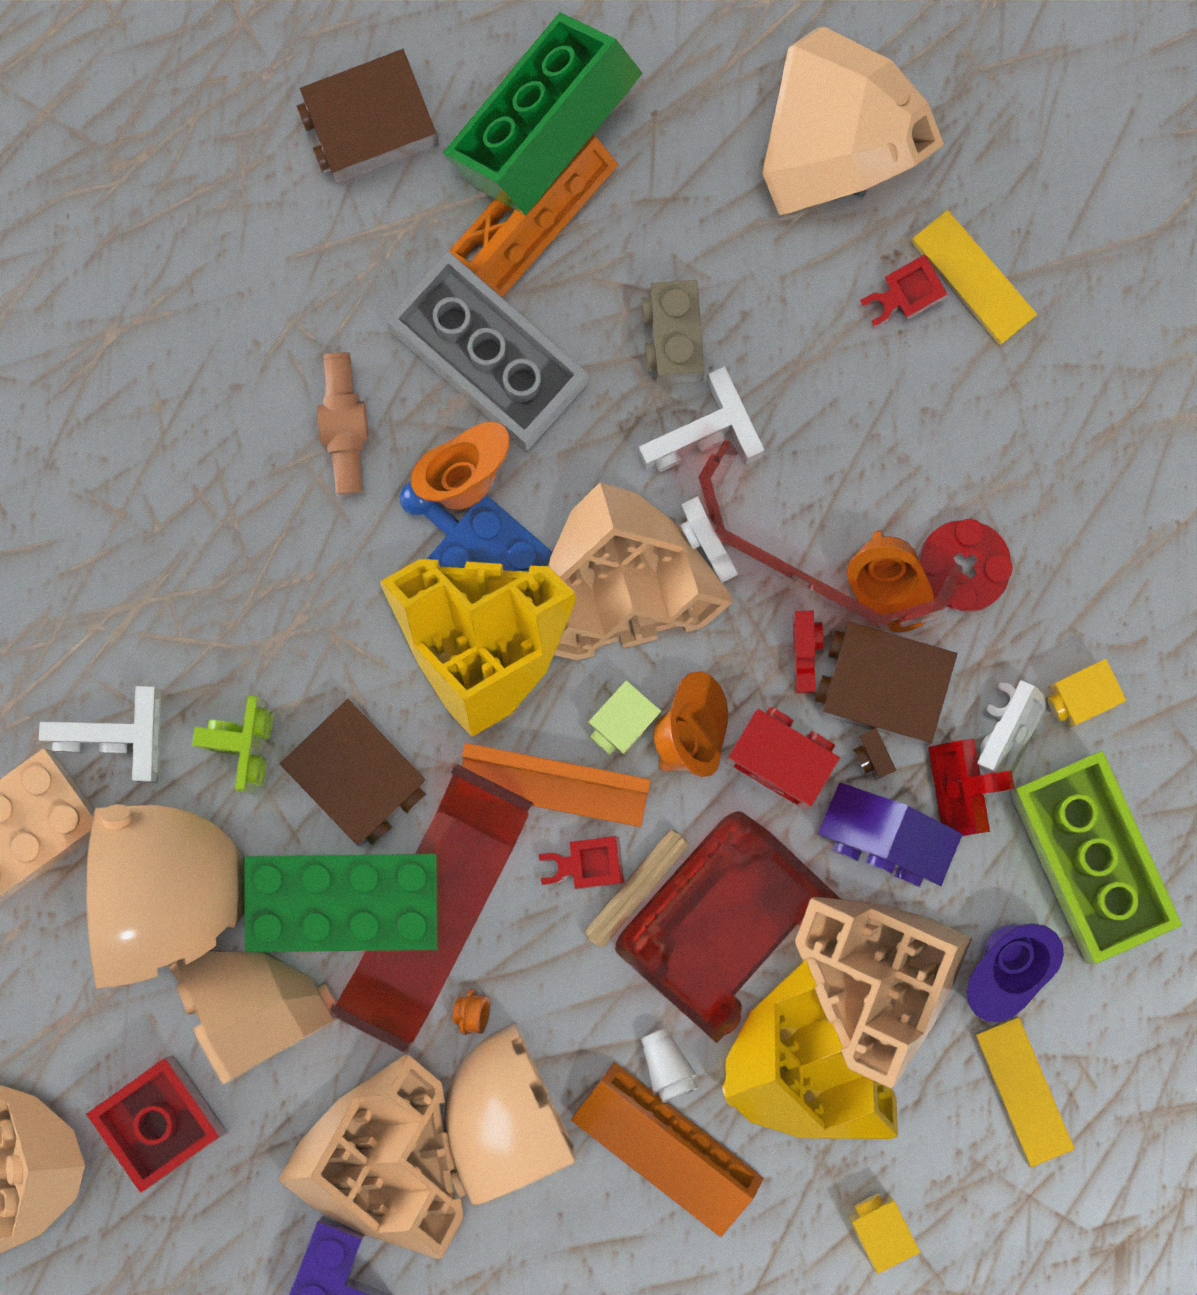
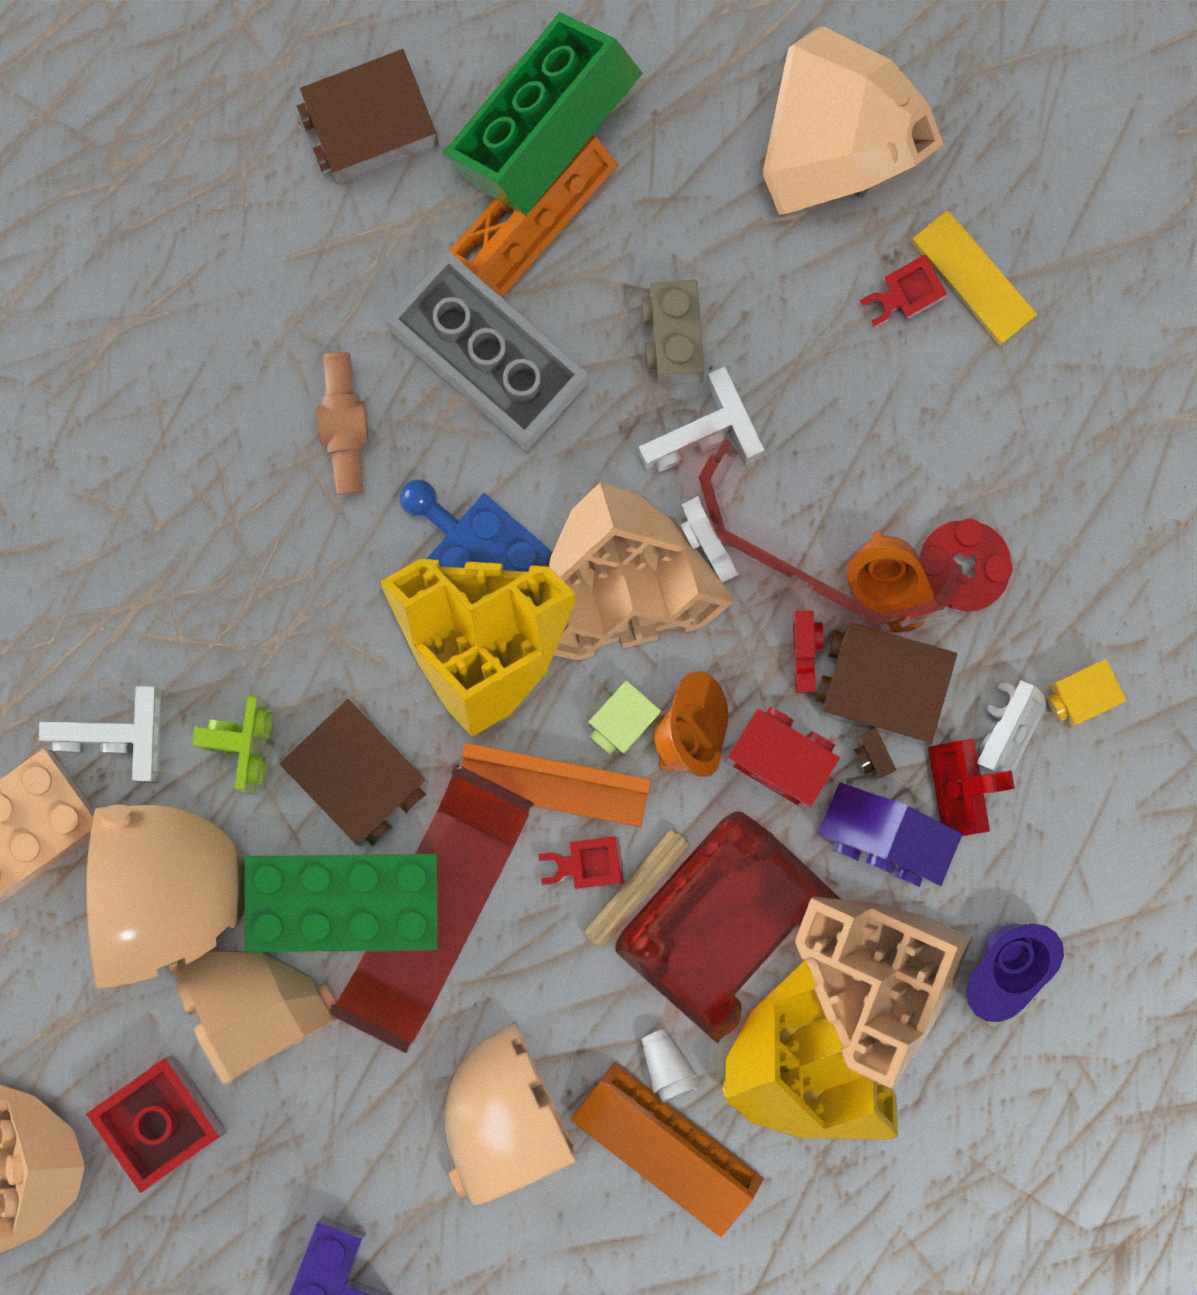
light nougat brick [278,1055,464,1258] -> none
orange piece [411,422,510,510] -> none
orange plate [453,989,490,1035] -> none
yellow brick [848,1194,921,1274] -> none
yellow tile [974,1016,1075,1168] -> none
lime brick [1009,751,1183,964] -> none

